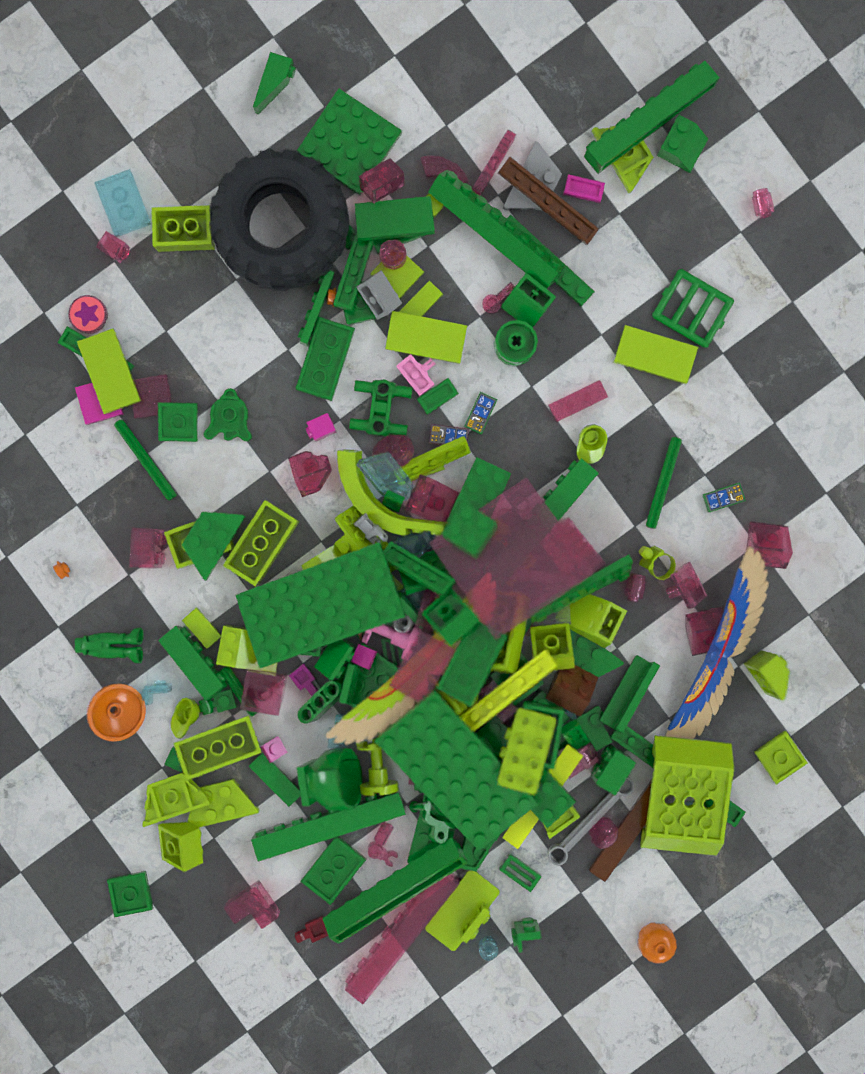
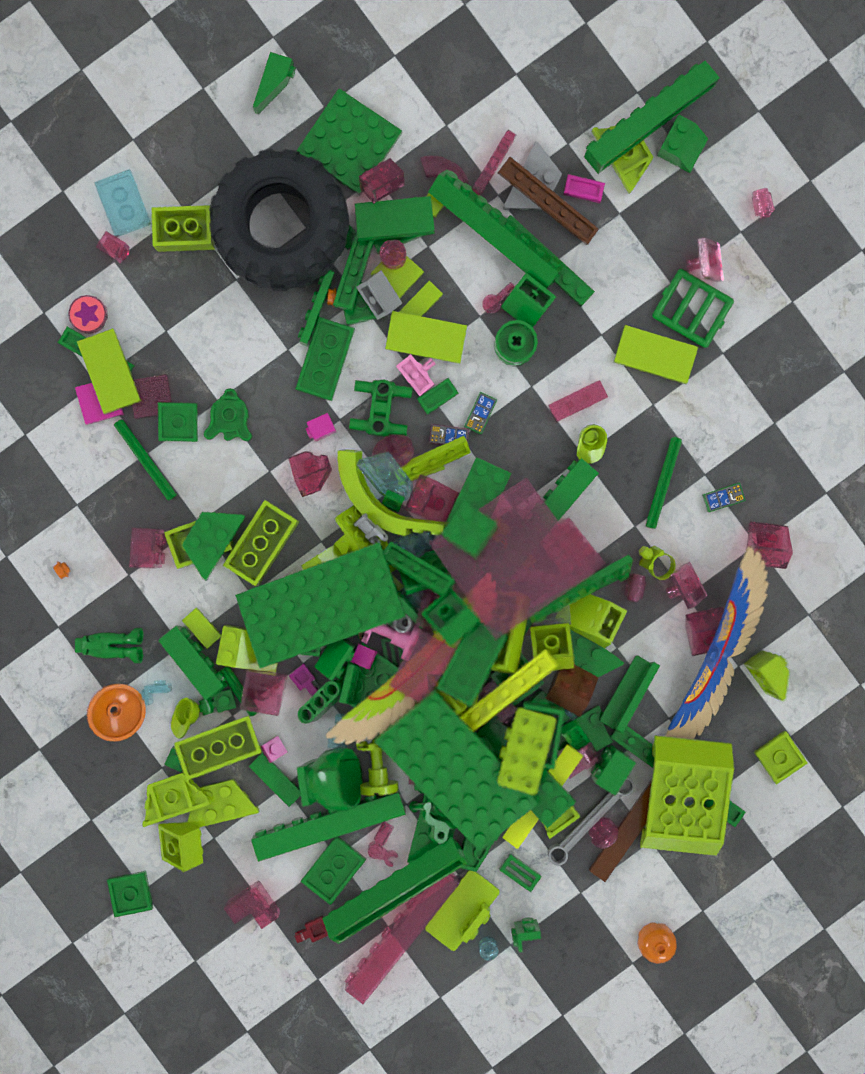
none -> clear pink tile [687,238,724,282]

